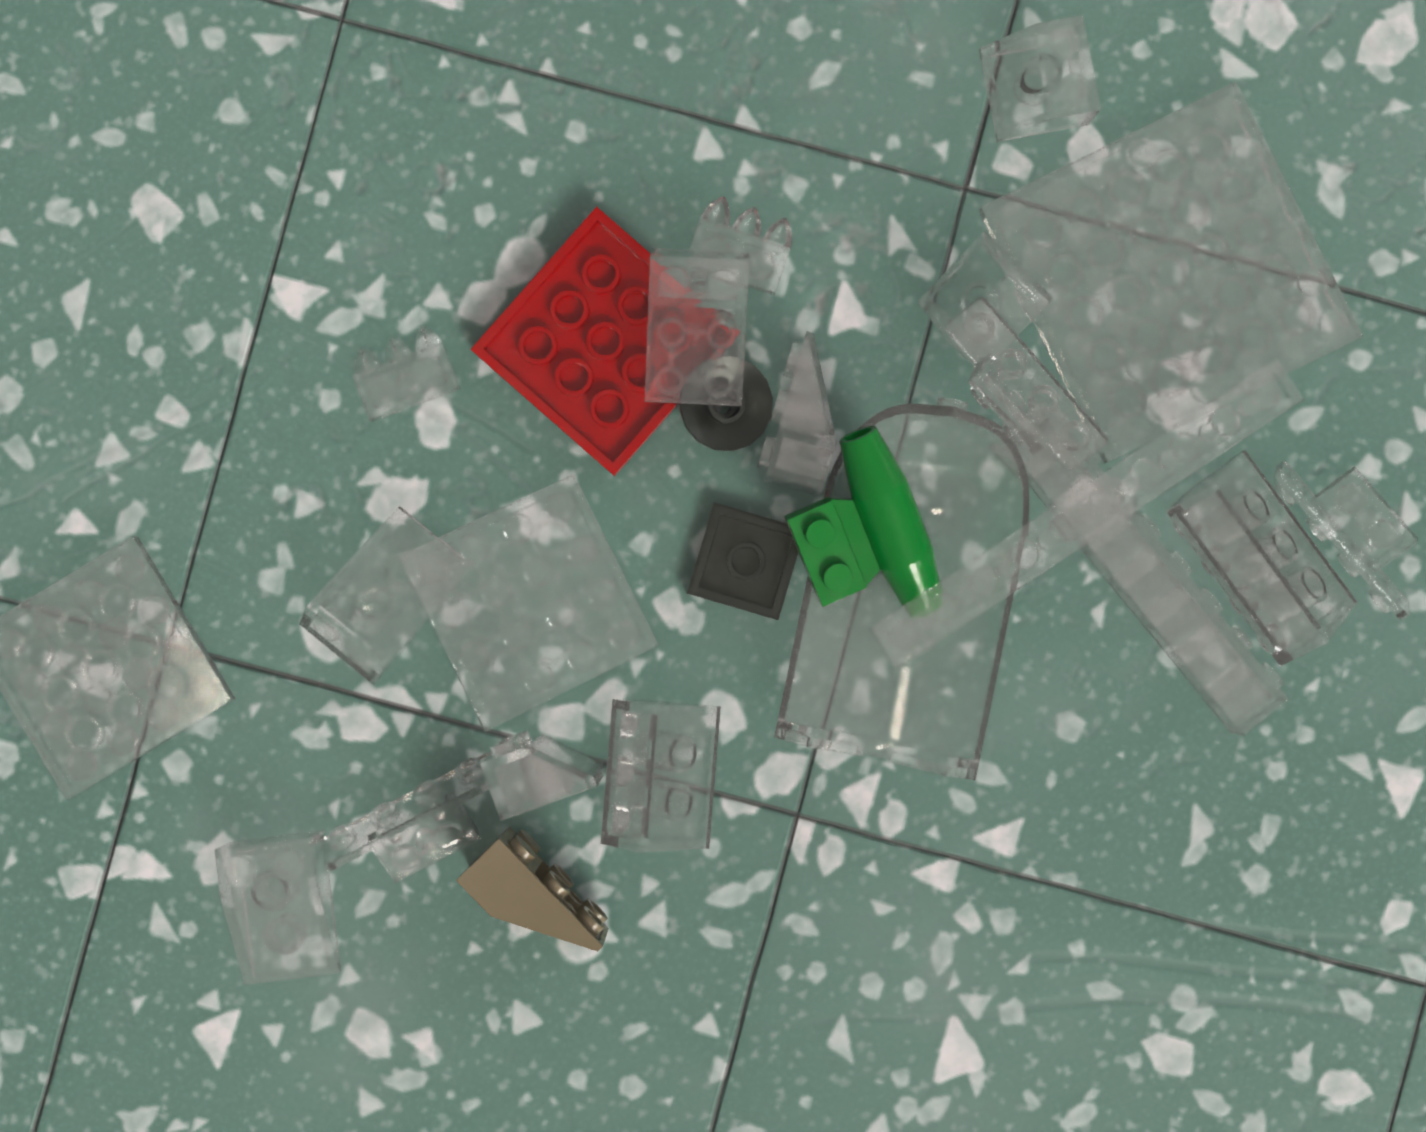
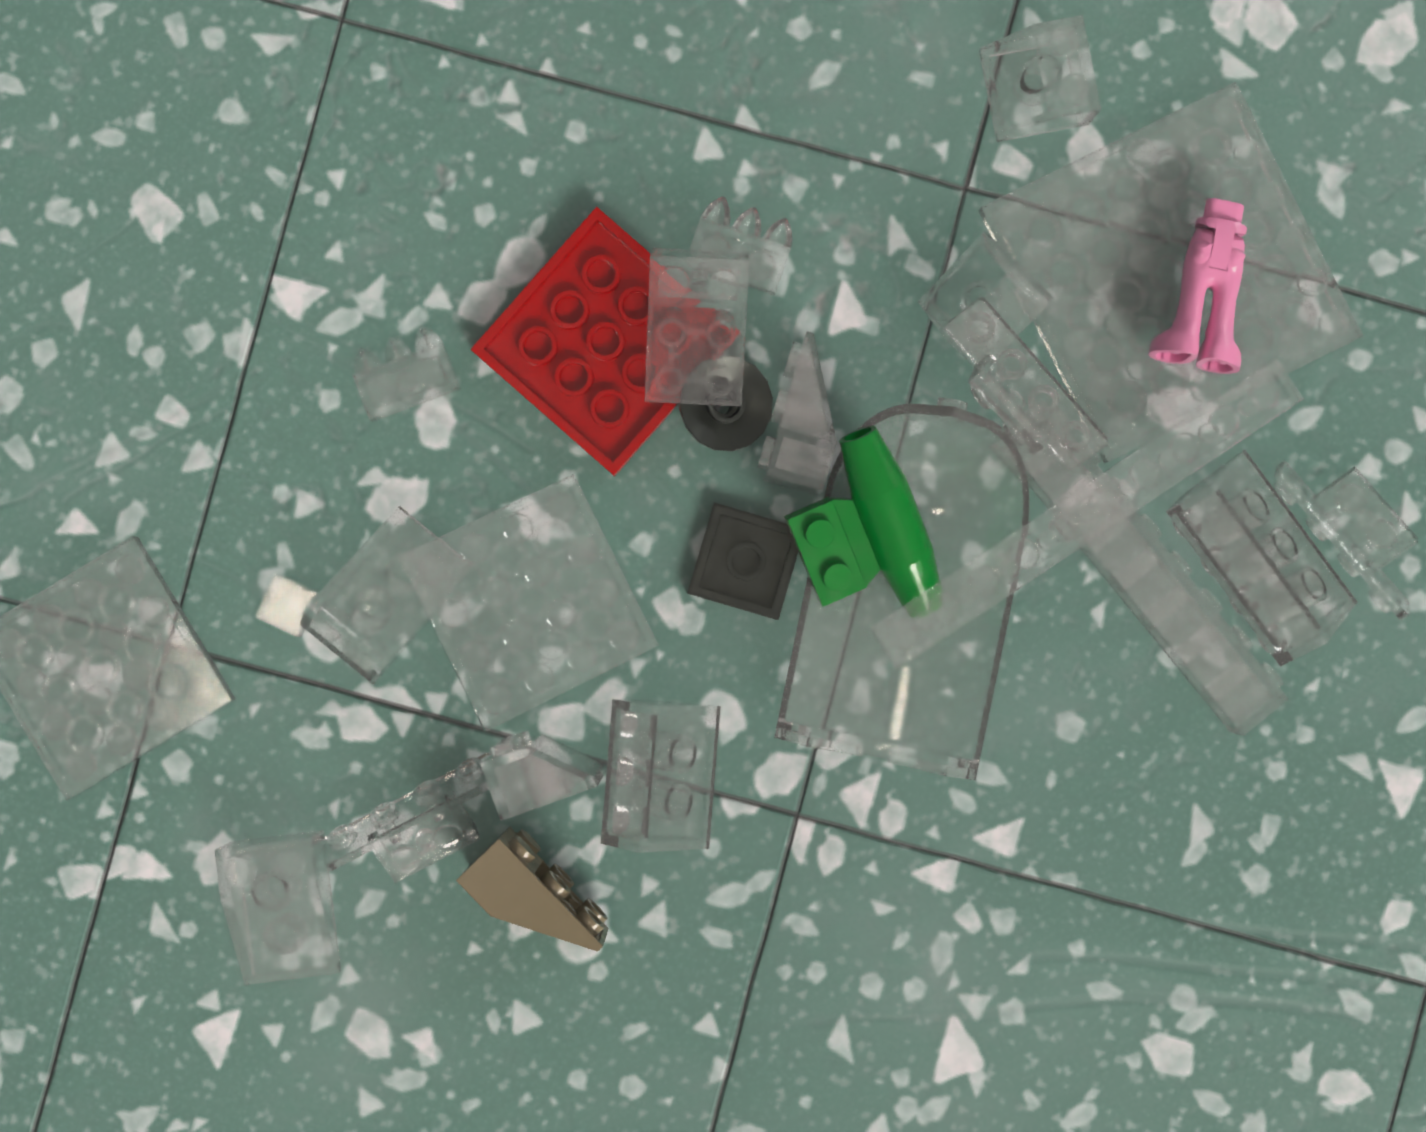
none -> clear tile [255,574,322,637]
none -> bright pink piece [1148,198,1247,374]

